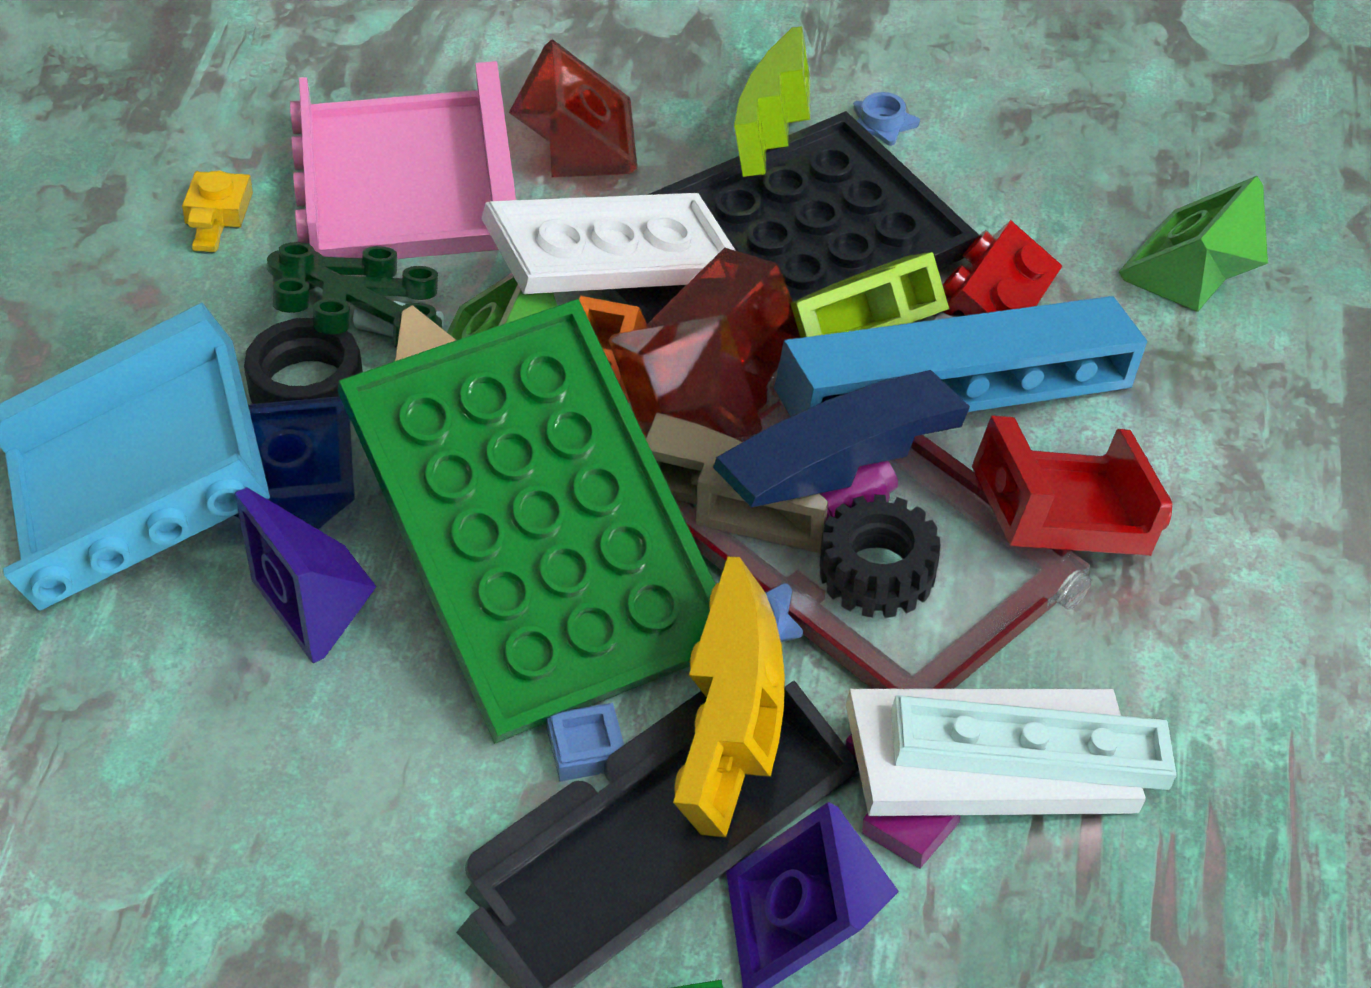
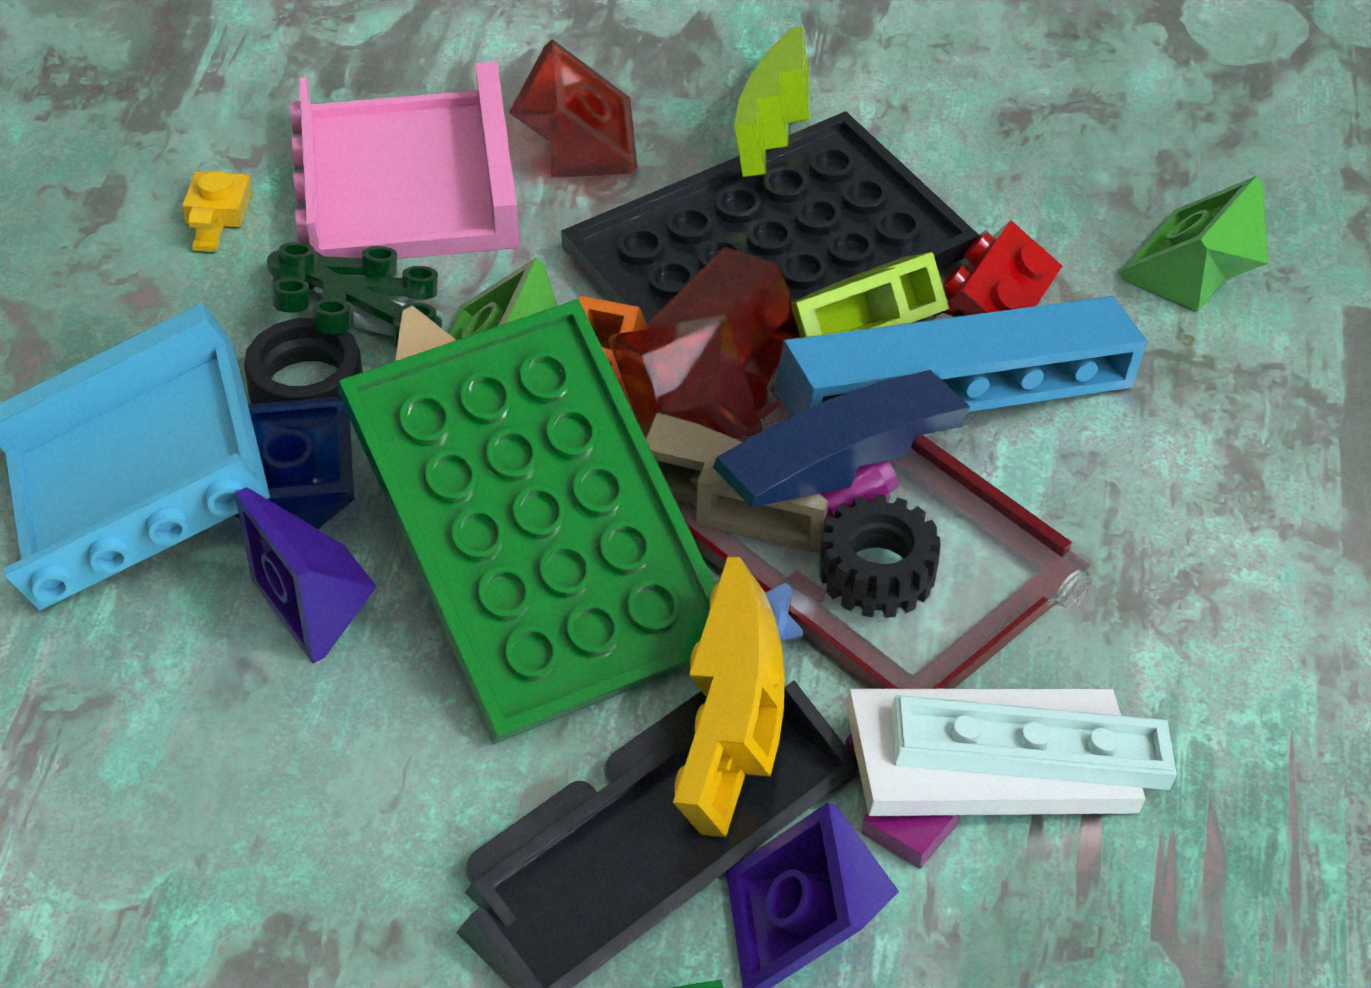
white tile [481,193,745,294] -> none
medium blue tile [546,703,624,782] -> none
medium blue plate [853,92,920,146] -> none
red panel [972,415,1172,556] -> none

